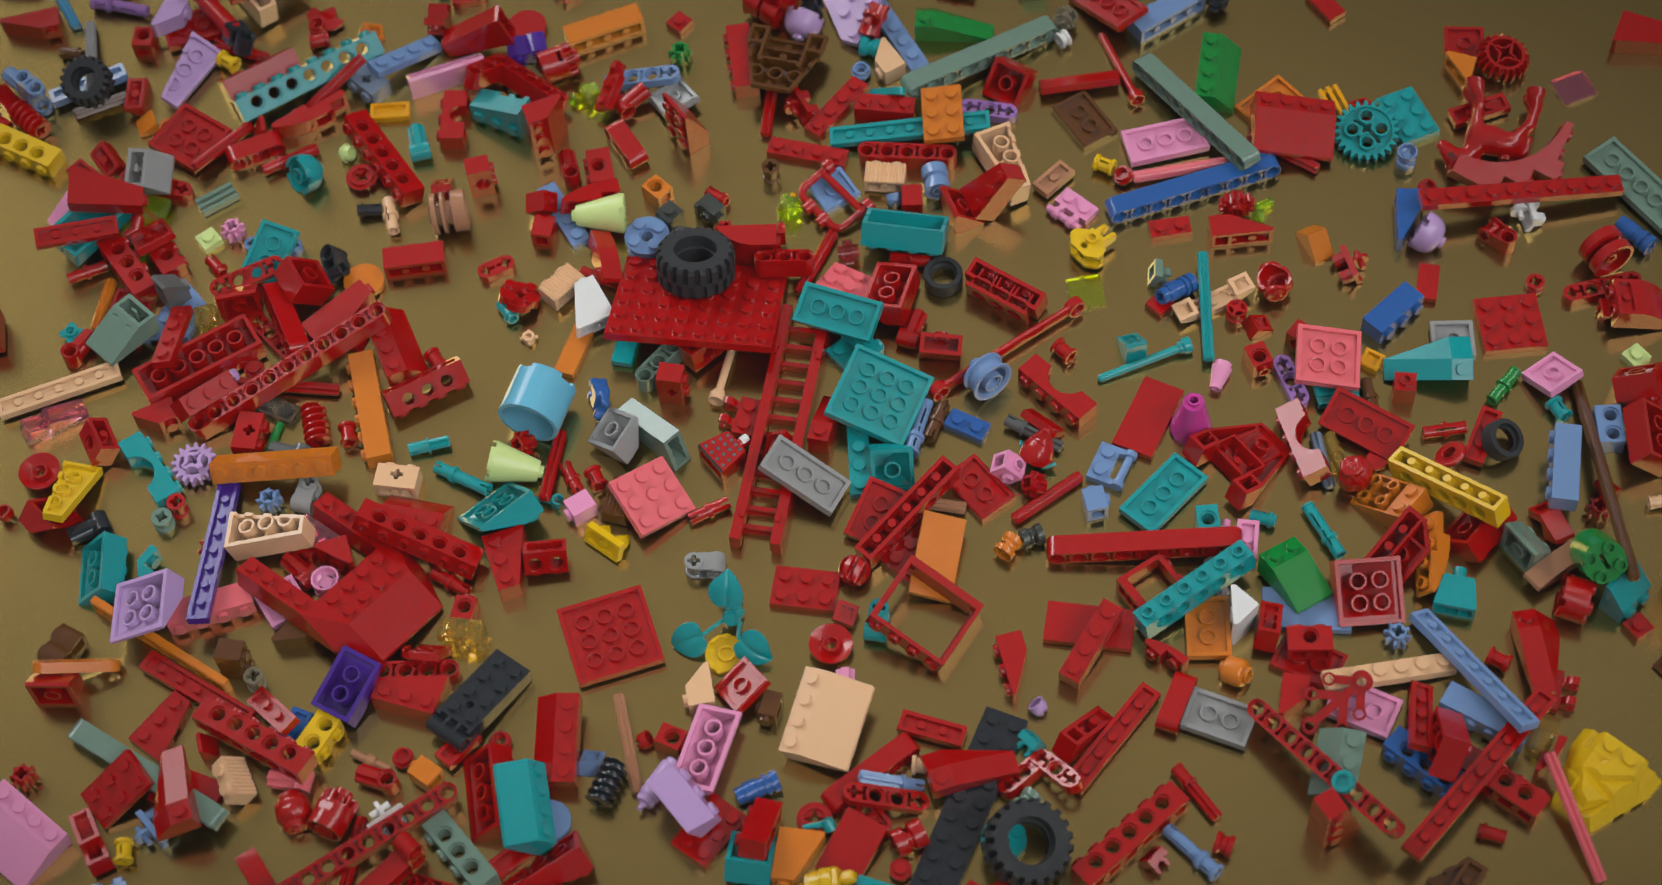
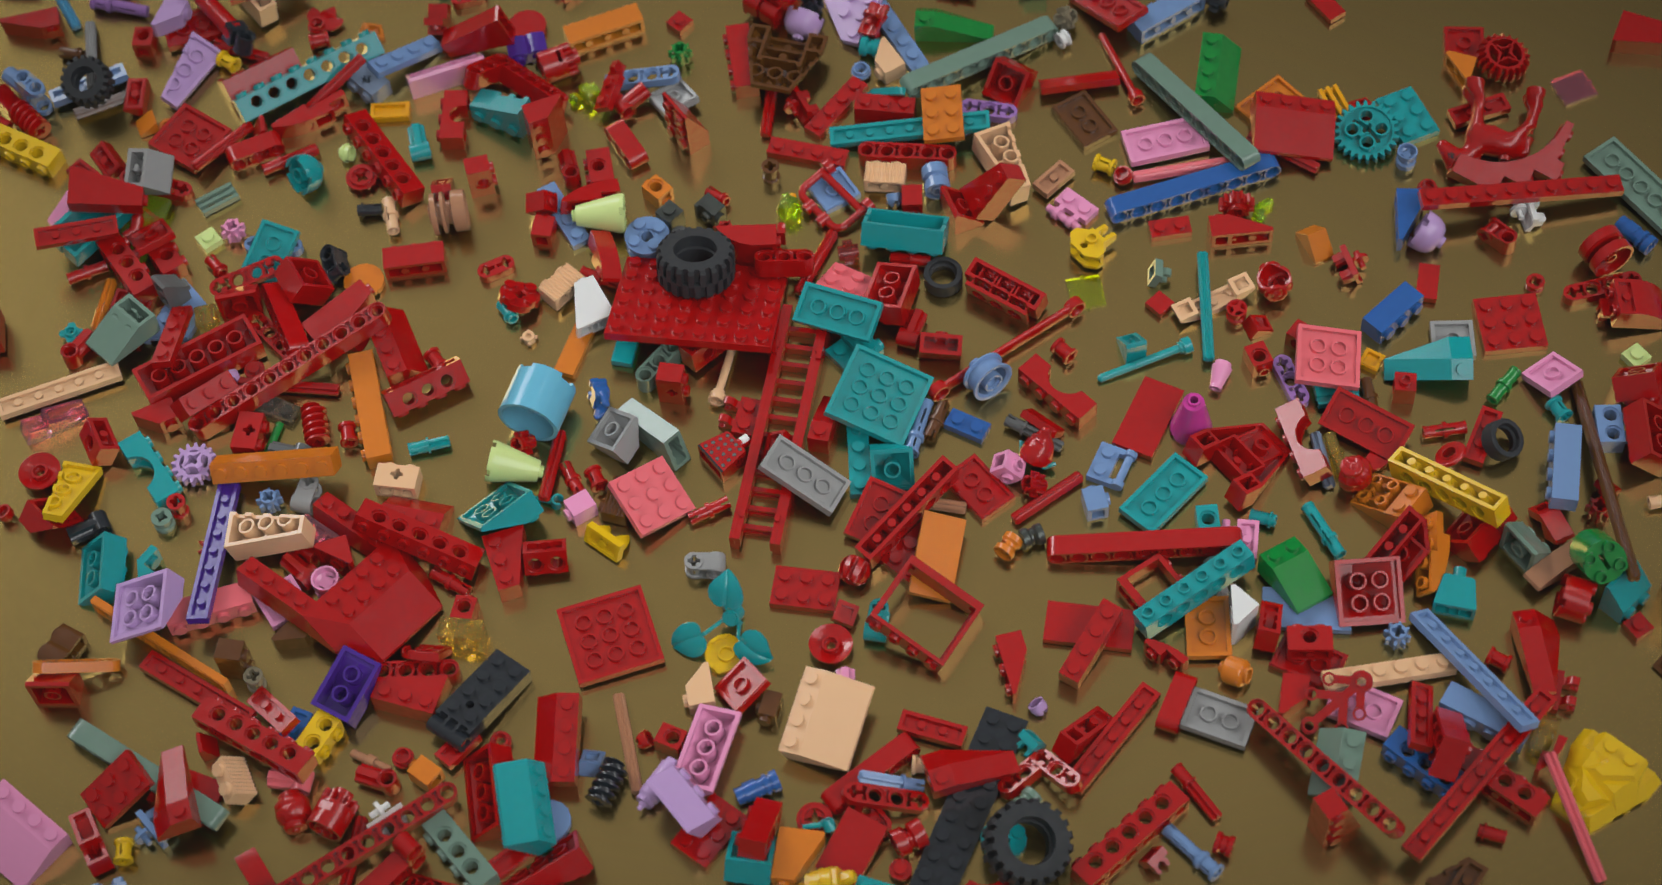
red gear [9,763,40,793] -> none
red wing [128,690,192,764] -> none
teal pin [433,460,493,497] -> none
blue axle [1155,273,1199,305] -> none
teal tile [1331,770,1356,795] -> none

